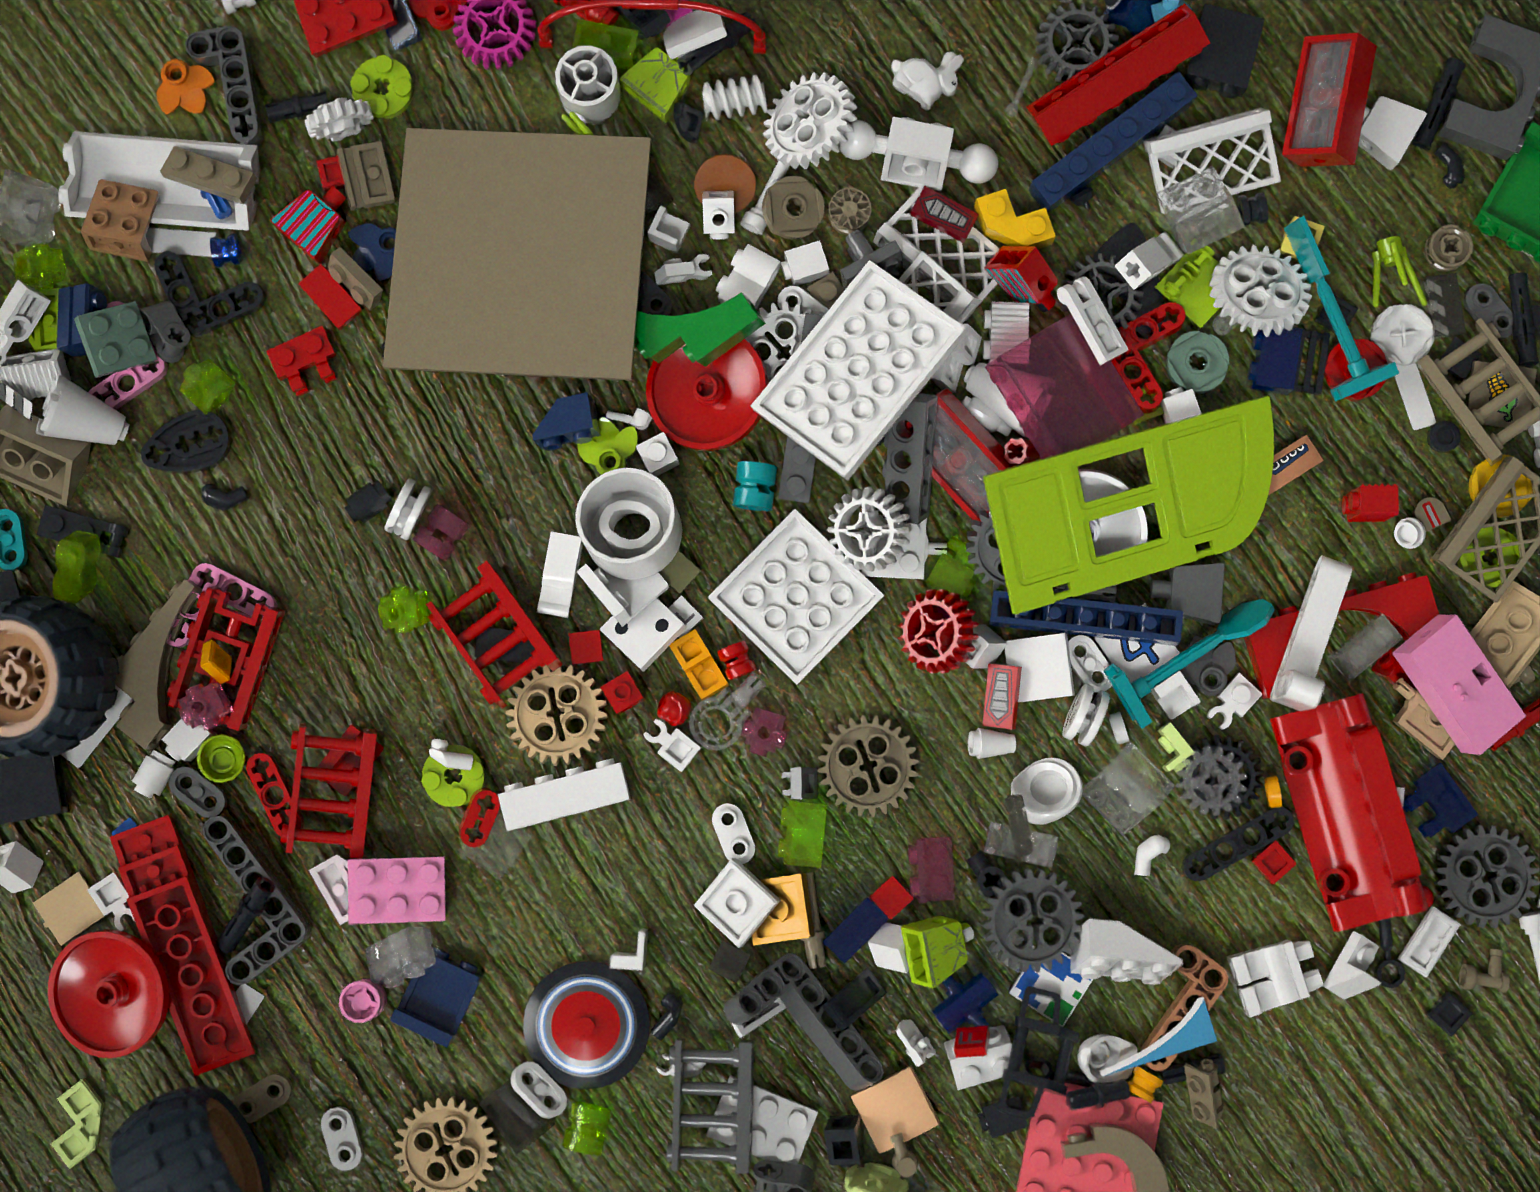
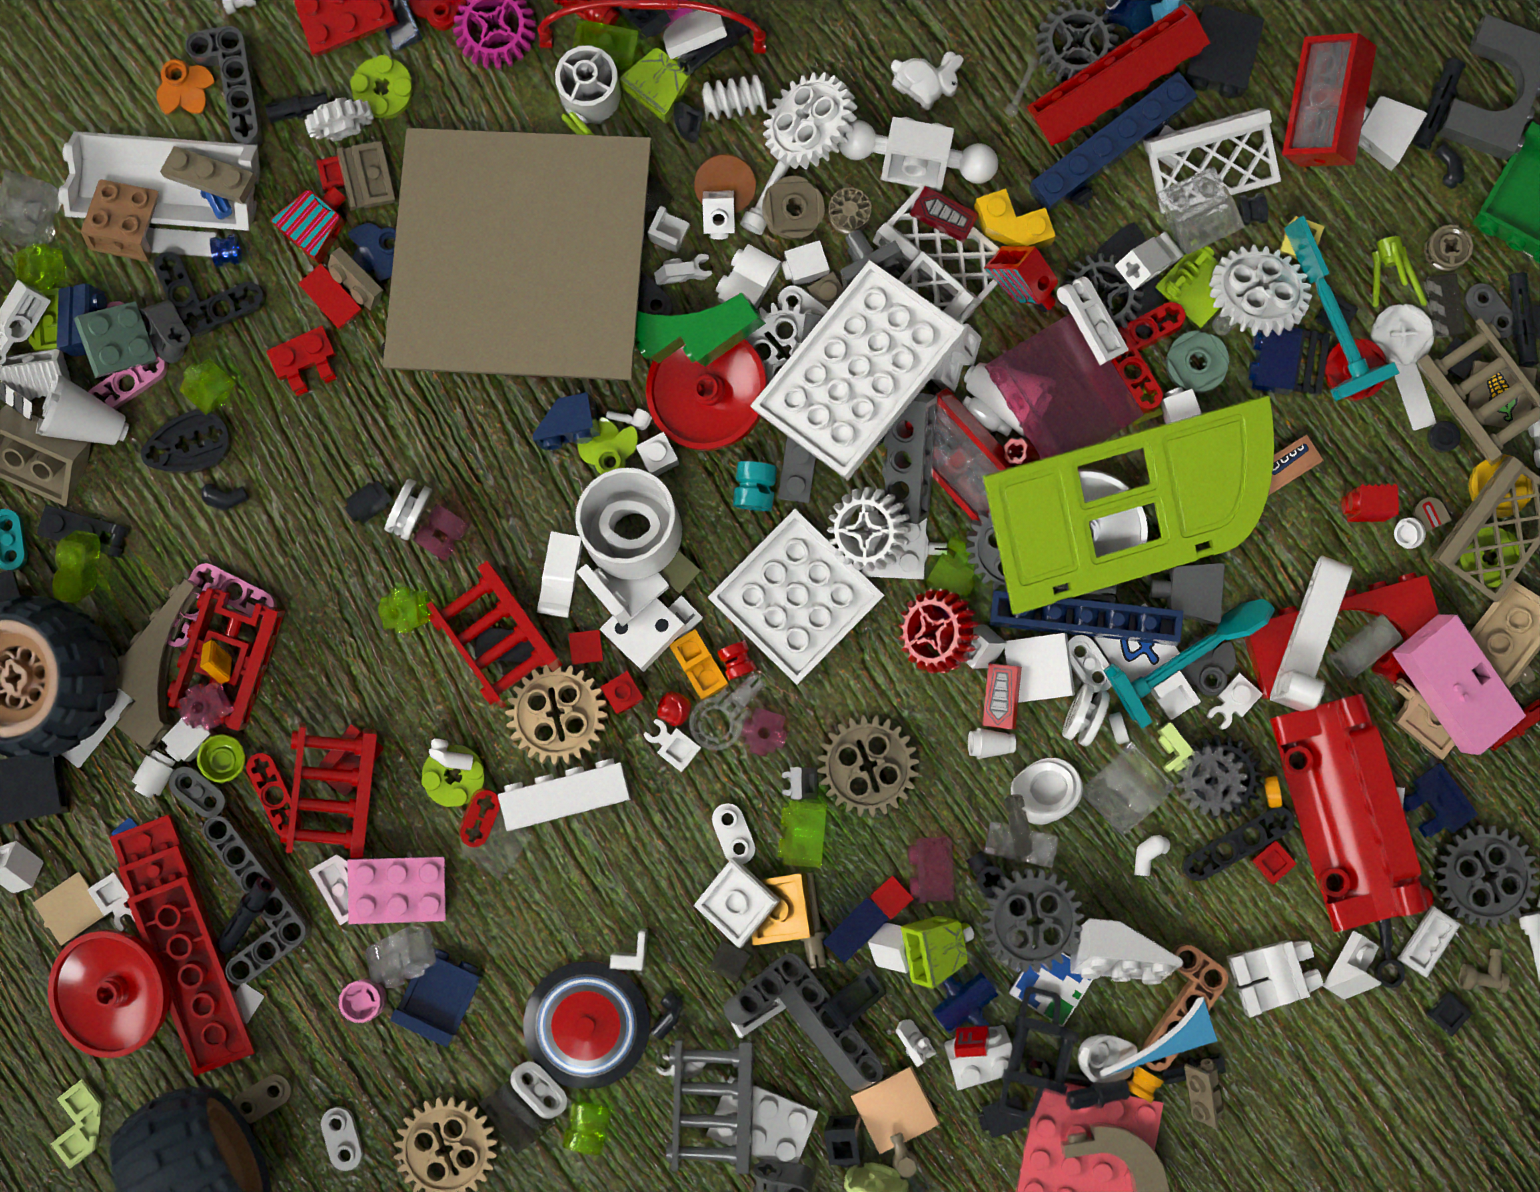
white brick [983,302,1029,369] -> none

